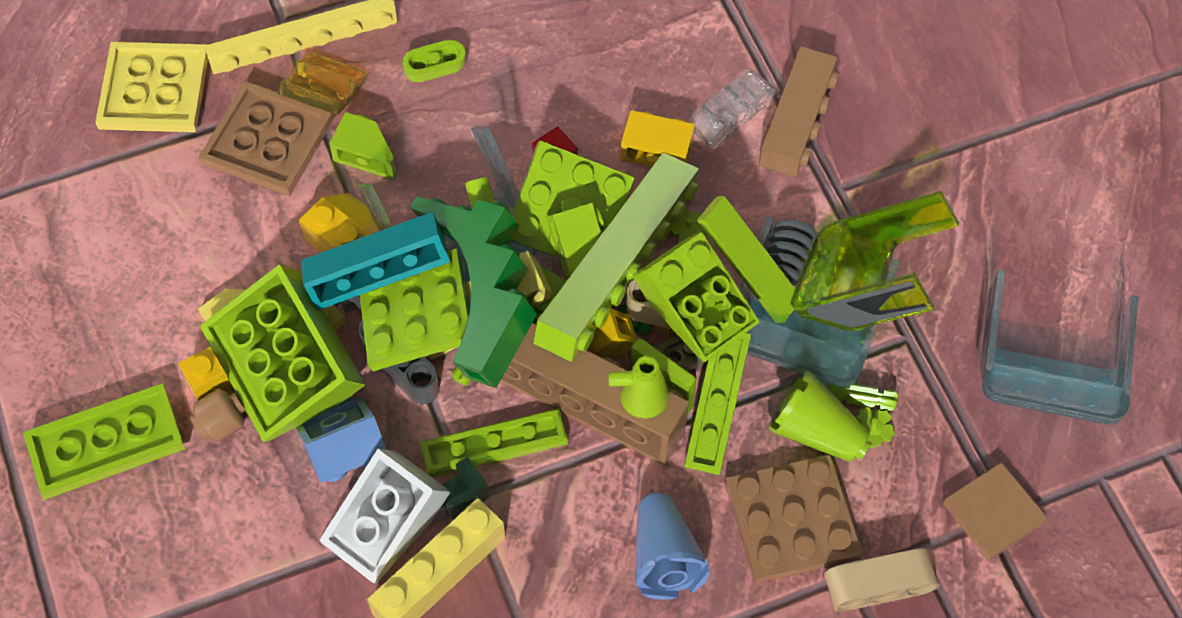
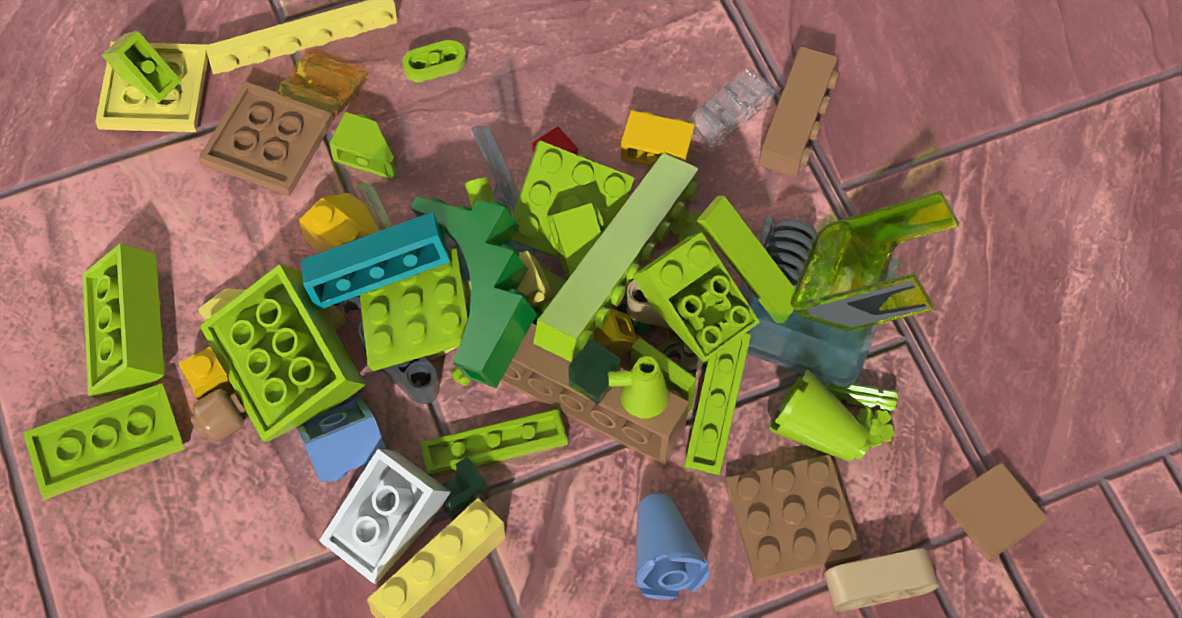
clear light blue windscreen [980,270,1139,424] -> none
none -> lime slope [82,243,165,398]
none -> lime slope [102,31,181,103]
none -> clear green panel [568,339,621,405]

